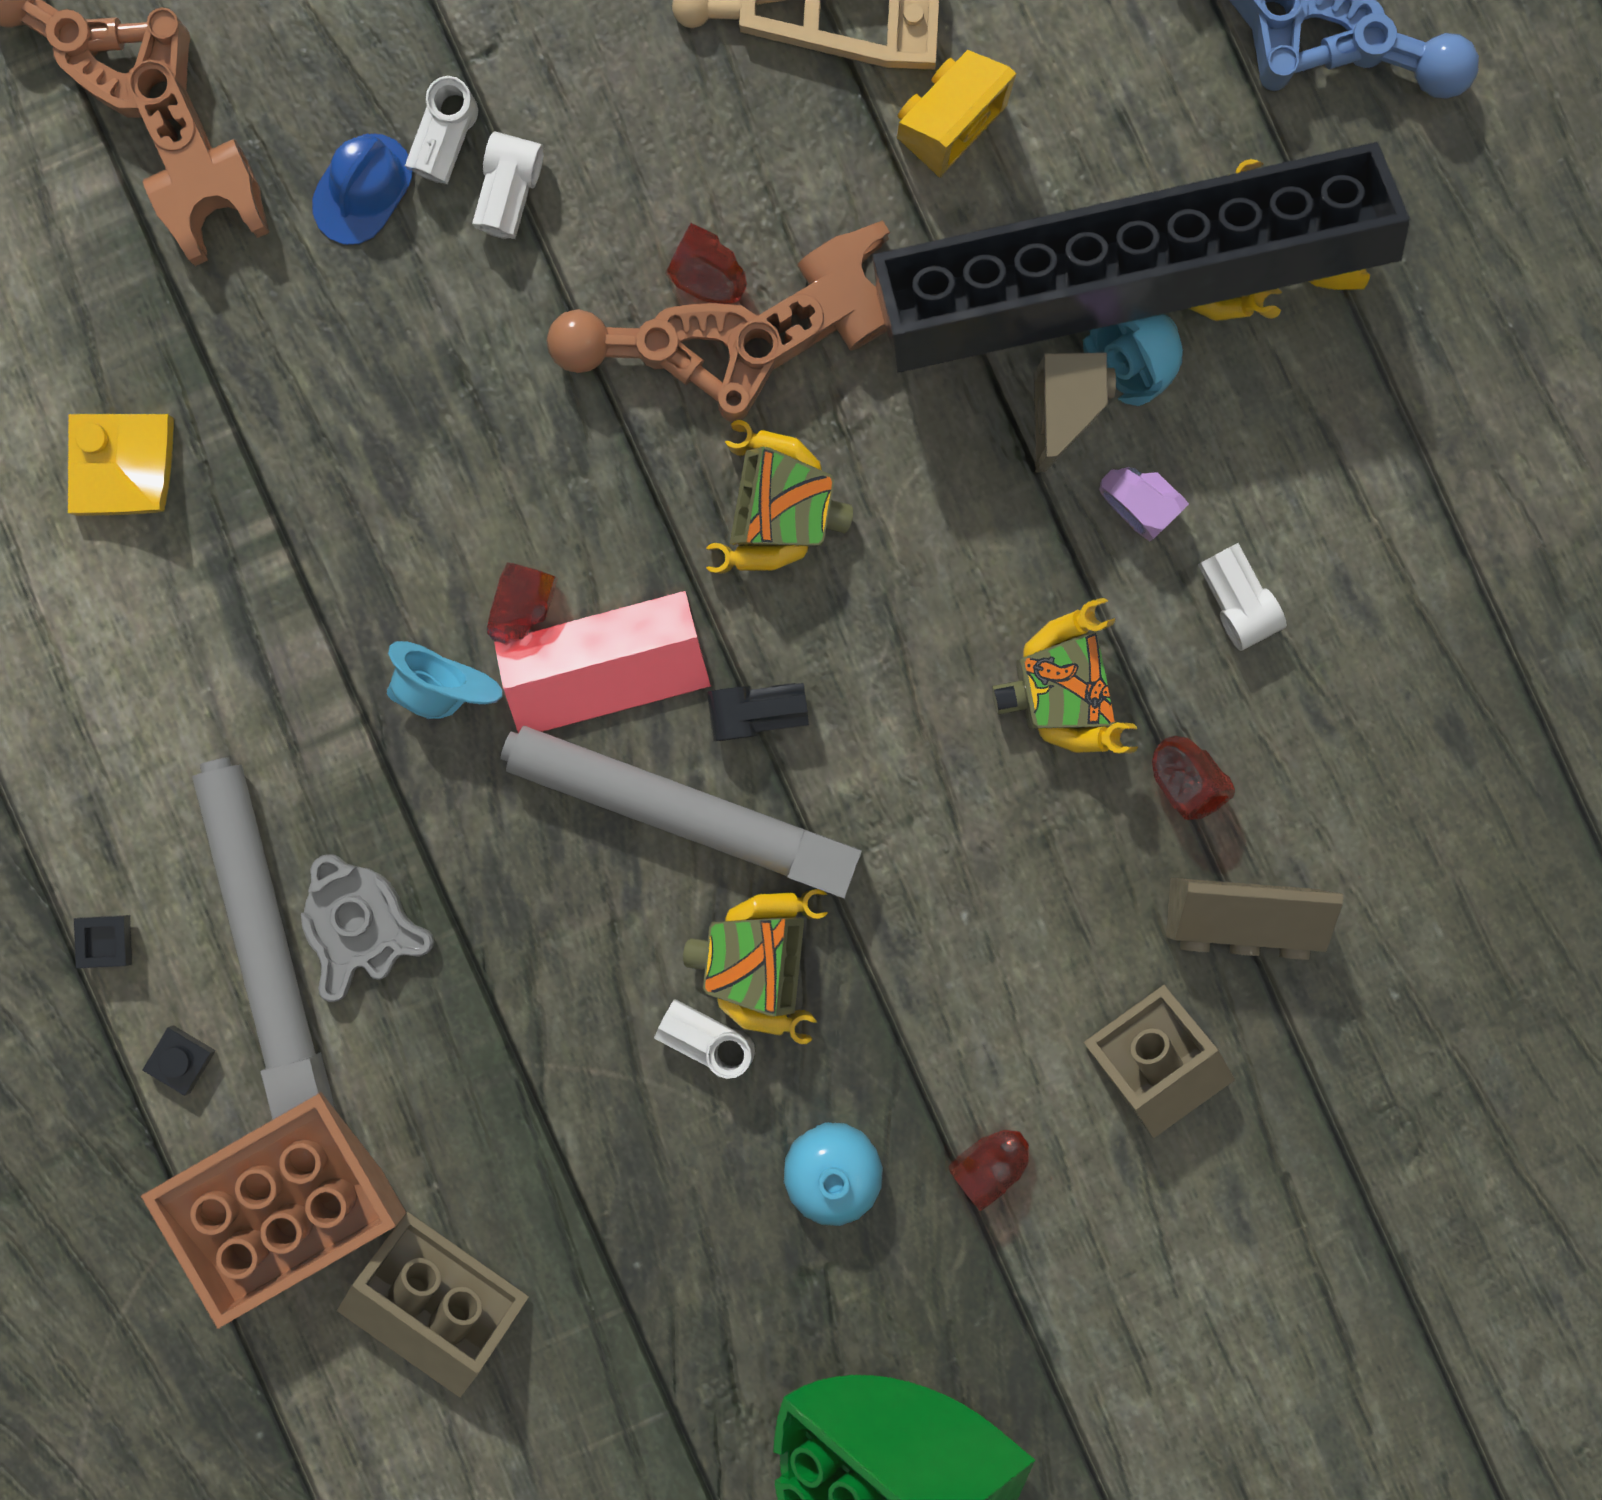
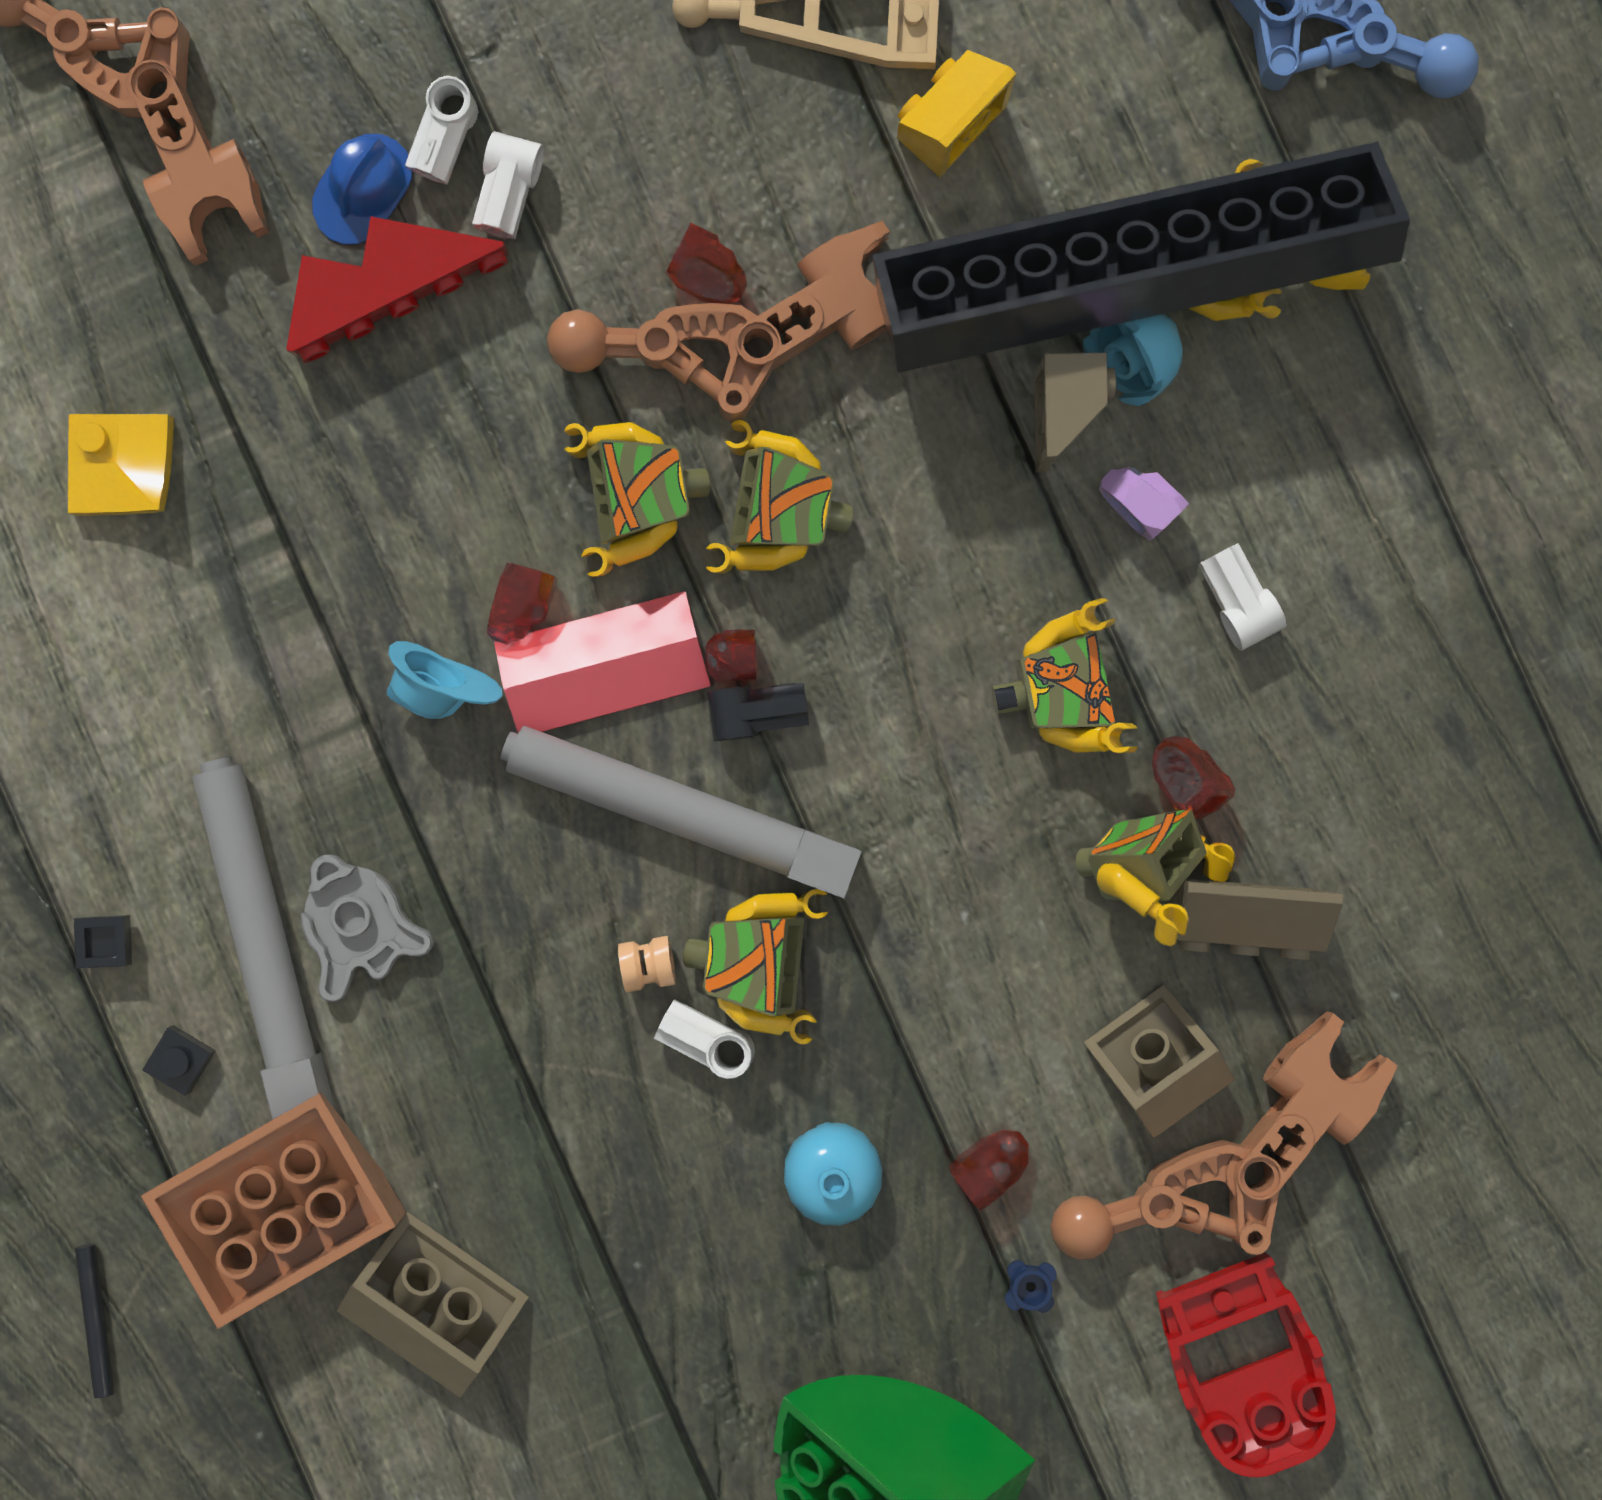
none -> black bar [75,1244,114,1398]
none -> red slope [286,216,509,363]
none -> torso [564,422,710,577]
none -> light nougat wheel [618,935,676,993]
none -> clear red rock [705,629,757,683]
none -> dark blue plate [1004,1260,1057,1313]
none -> nougat piece [1050,1011,1398,1260]
none -> torso [1076,809,1235,946]
none -> red slope [1155,1252,1336,1478]

